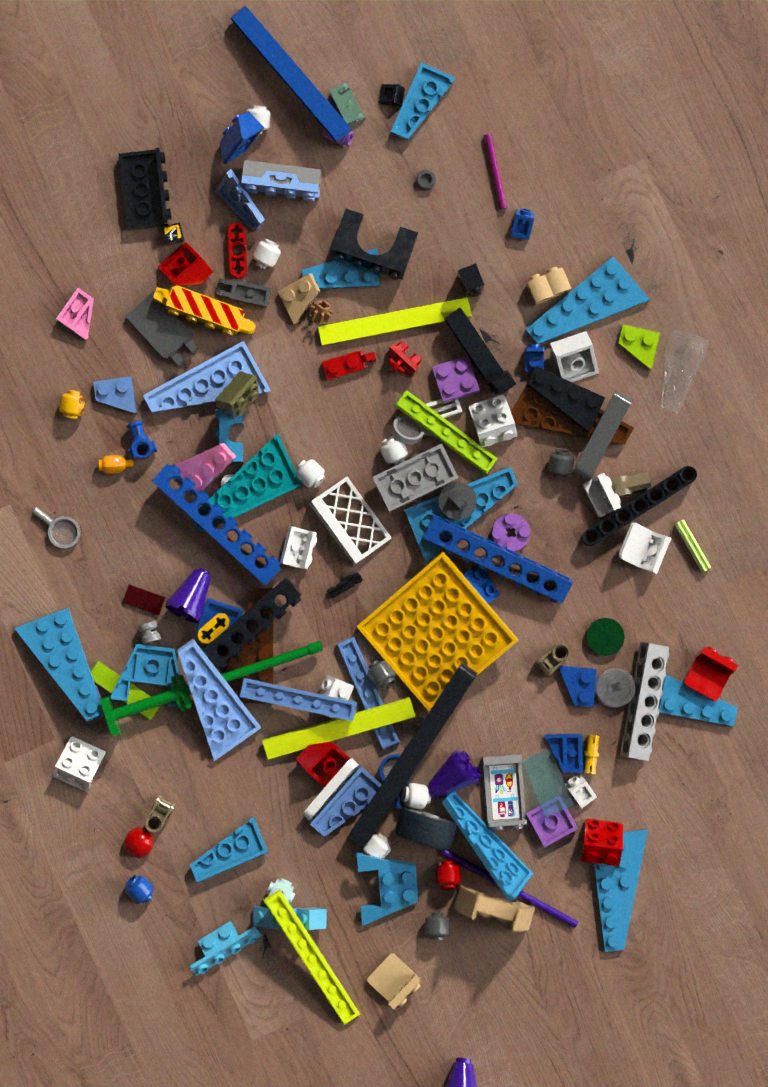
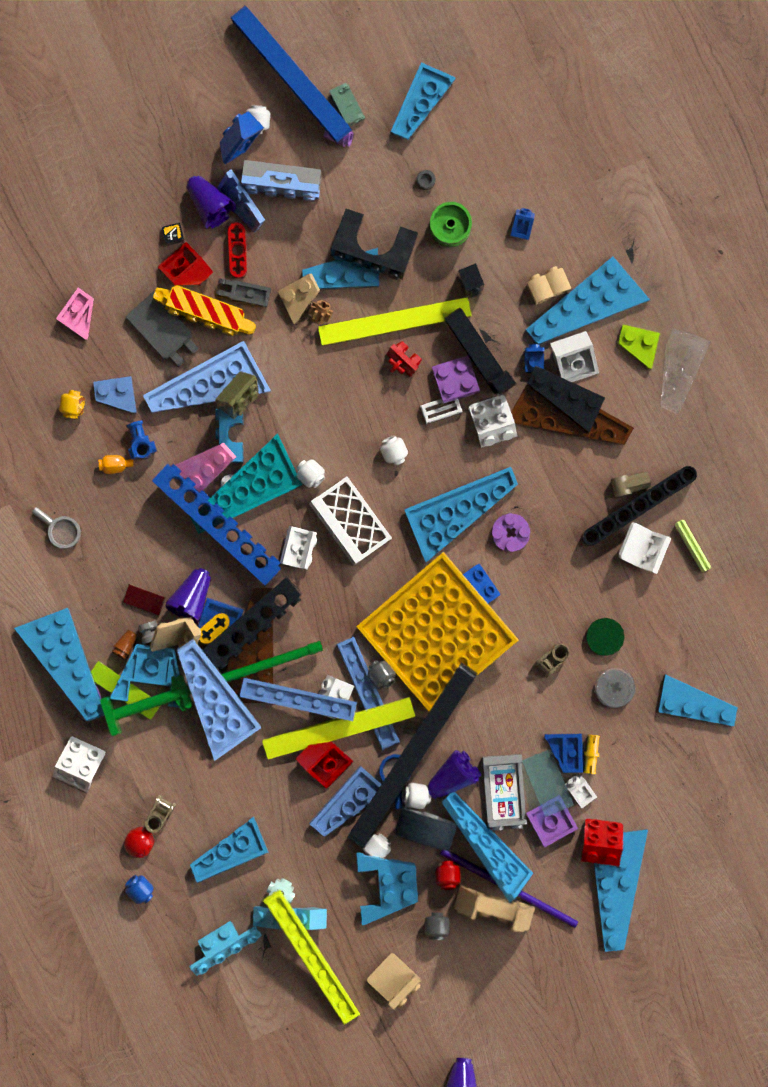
black bracket [119,147,172,230] -> none
white head [253,239,281,269] -> none
white beam [303,758,359,821] -> none
red hinge [322,350,376,381] -> none
black axle [327,573,363,599] -> none
light grey piece [372,443,458,513] -> none
black slope [379,84,405,106] -> none
piece [391,414,435,444] -> none
lime tile [394,390,497,475] -> none
blue brick [423,514,573,603] -> none
dark grey tile [438,482,477,520] -> none
magenta bar [484,134,507,210] -> none
dark grey head [548,449,574,479] -> none
blue wing [559,666,597,707] -> none
dark grey beam [572,391,633,482] -> none
white bracket [582,473,621,518] -> none
light grey brick [620,642,669,761] -> none
red bracket [684,646,738,702] -> none
none -> dark orange cone [112,630,137,659]
none -> tan bracket [150,617,201,651]
none -> dark purple cone [186,176,236,229]
none -> bright green wheel [430,202,472,248]

